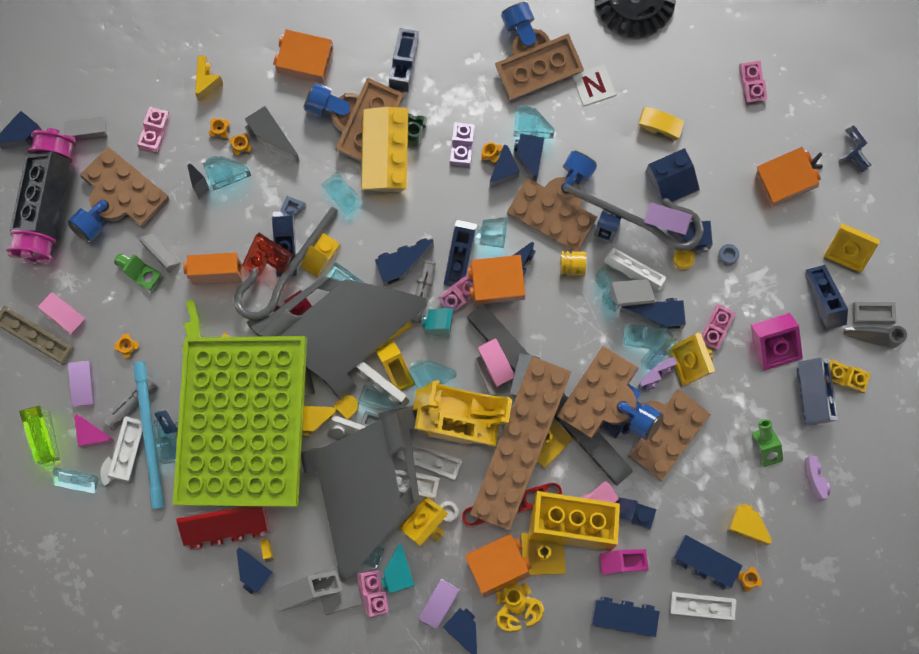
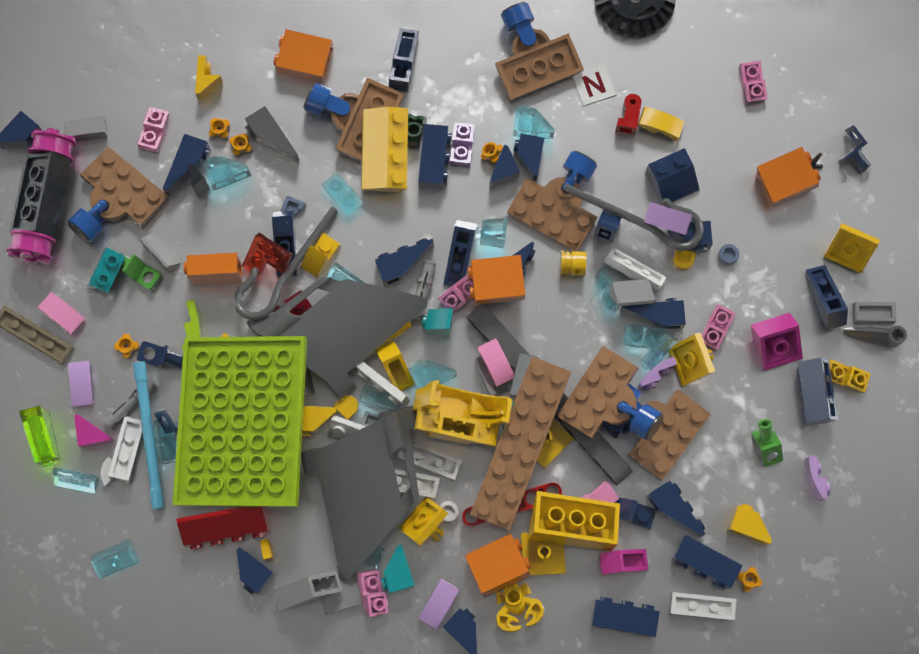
none -> teal bracket [87,247,125,293]
none -> clear light blue slope [91,539,139,579]
none -> dark blue bracket [136,341,183,369]
none -> dark blue slope [162,134,211,196]
none -> dark blue brick [418,124,452,190]
none -> red leg [615,94,642,135]
none -> dark blue slope [647,481,705,537]

